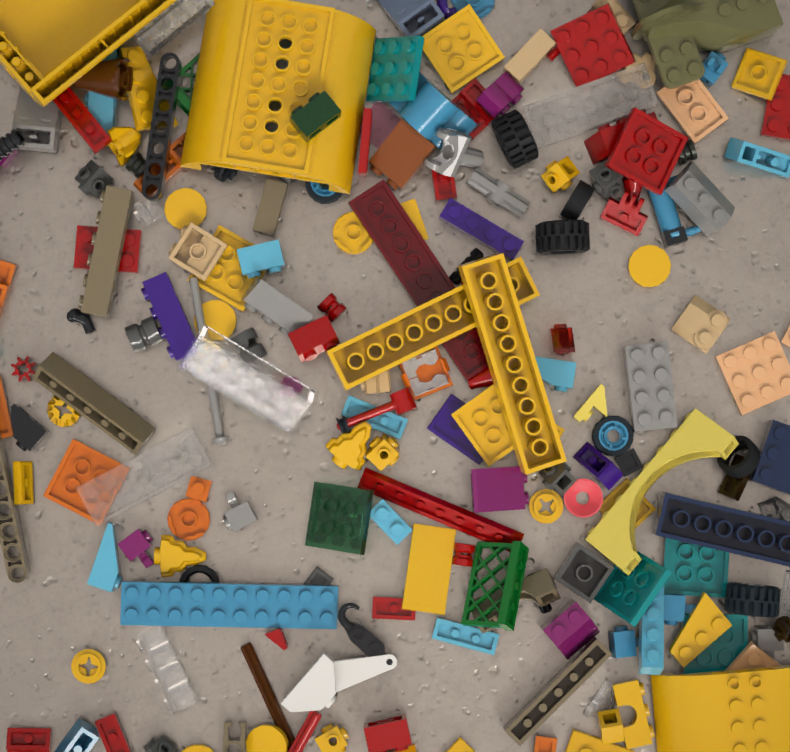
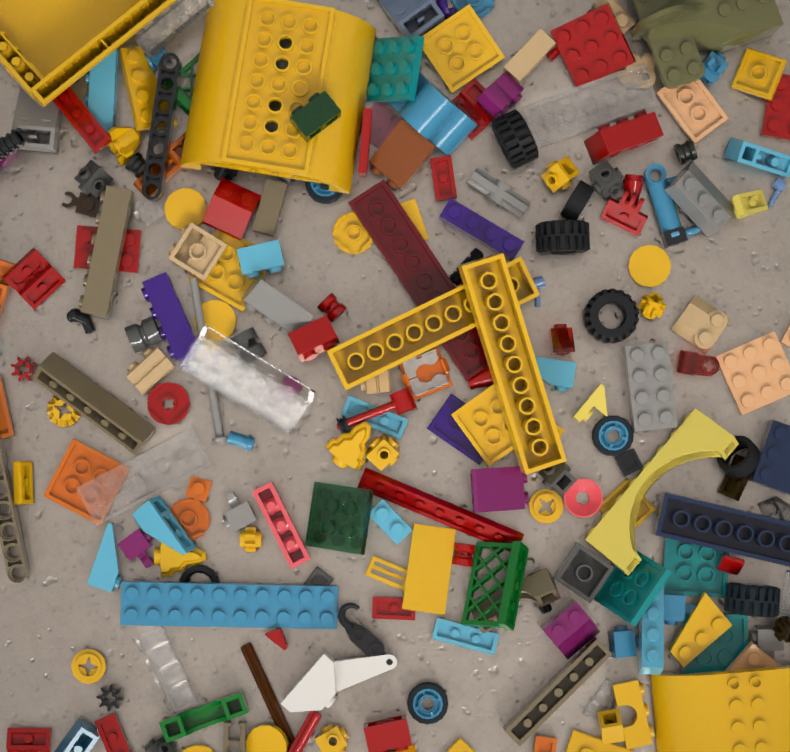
black slope [11,404,49,451] -> none
reddish brown cone [74,57,133,101] -> none
light grey connector [423,128,484,177] -> none
dark purple slope [573,442,623,490] -> none
red plate [605,107,689,195] -> none
none -> red slope [2,247,65,310]
none -> dark brown plate [62,192,101,218]
none -> black gear [96,684,124,712]
none -> tan brick [125,347,176,395]
none -> medium azure slope [132,495,196,555]
none -> dark azure bush [145,45,172,71]
none -> red plate [147,382,191,425]
none -> green arch [159,690,250,743]
none -> red slope [202,177,261,241]
none -> dark azure pin [227,431,255,451]
none -> yellow gear [240,527,262,552]
none -> coral brick [252,482,311,569]
none -> yellow tile [365,555,407,591]
none -> wheel [407,682,448,725]
none -> medium blue hand [533,276,546,307]
none -> black tyre [583,288,639,344]
none -> yellow gear [638,293,667,319]
none -> clear red piece [676,350,720,377]
none -> red slope [717,554,745,575]
none -> light yellow slope [731,189,769,219]
none -> medium blue hand [768,177,786,207]

